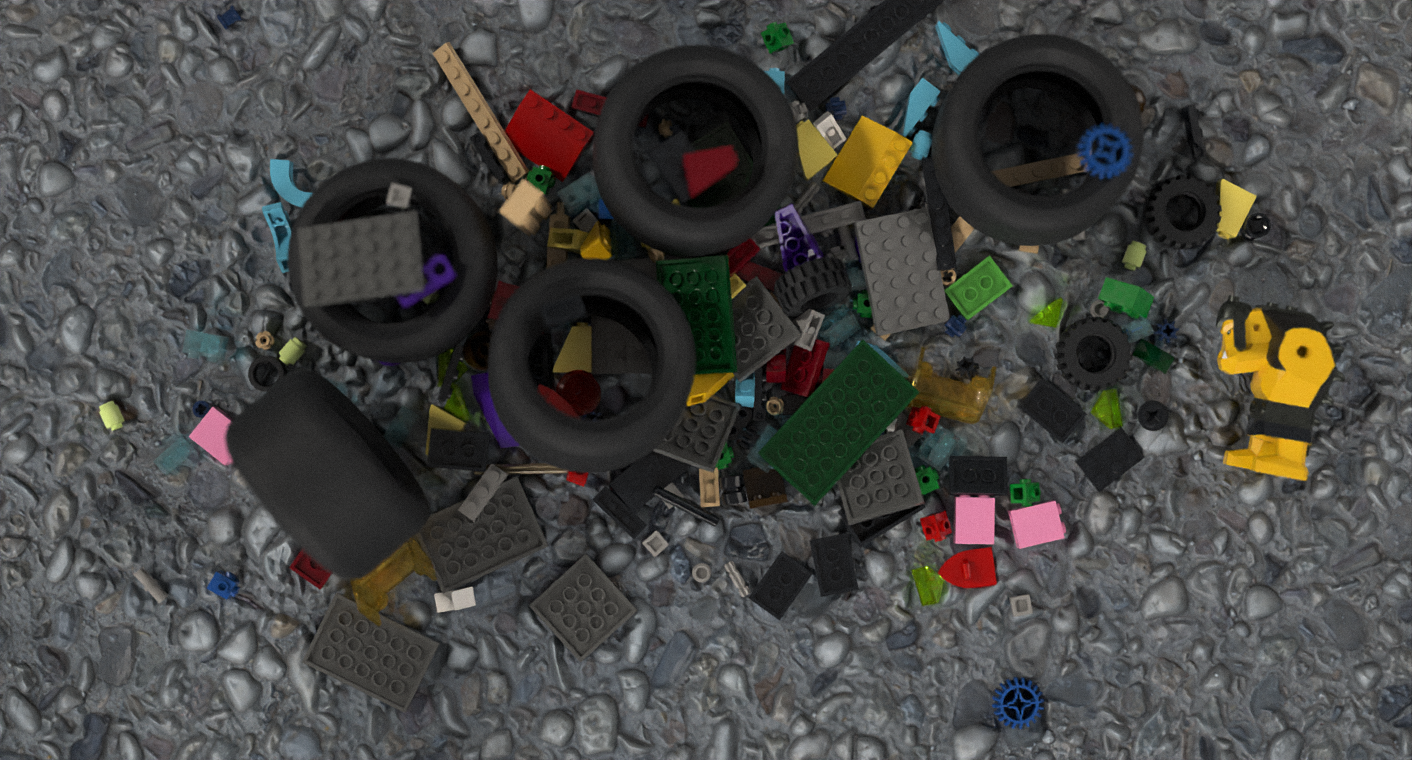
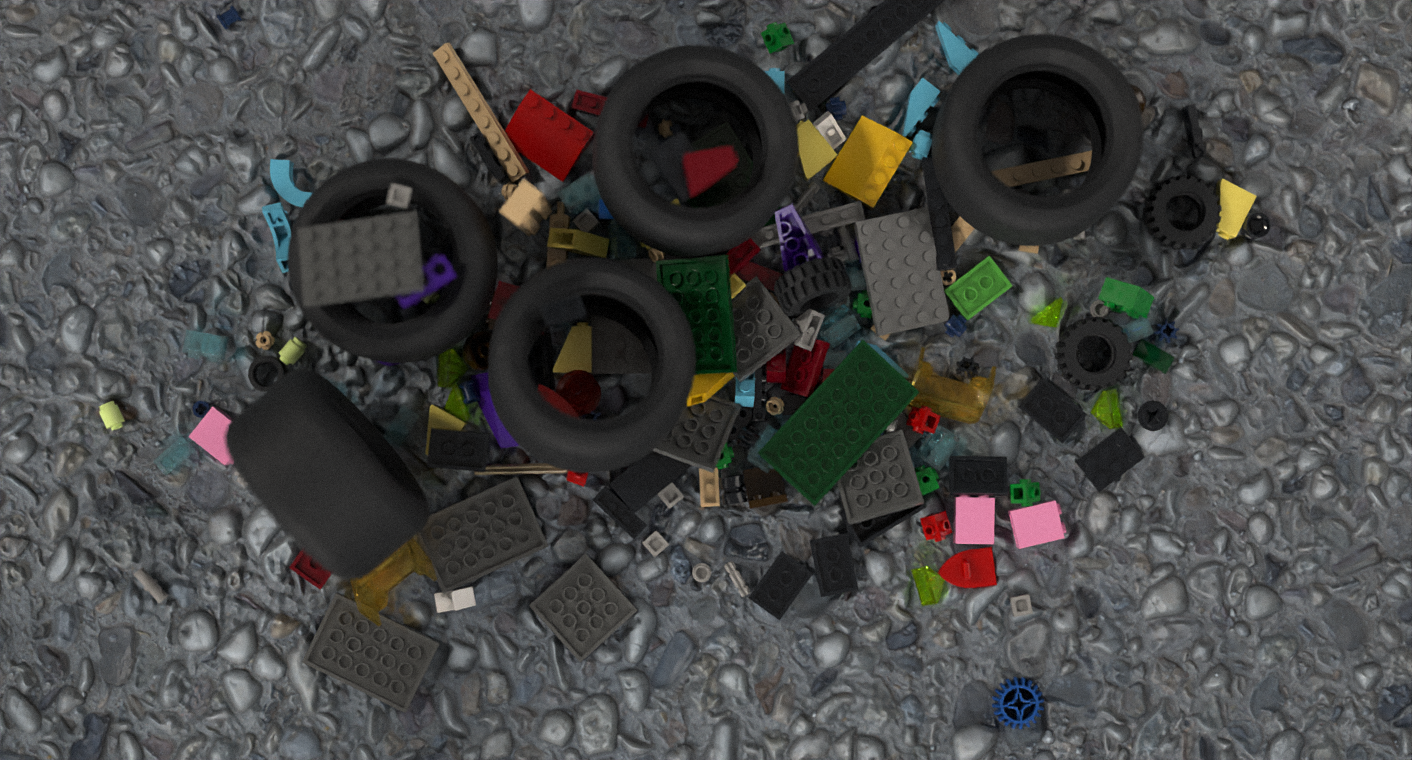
blue brick [207,570,241,600] -> none
black plate [437,344,465,402] -> none
light grey plate [458,463,508,521] -> none
green brick [527,165,556,196] -> none
yellow slope [581,221,612,259] -> none
black axle [652,486,720,526] -> none
blue gear [1078,124,1133,179] -> none
yellowish green brick [1122,241,1147,271] -> none
yellow piece [1216,295,1345,481] -> none
none -> dark blue bush [458,380,480,405]

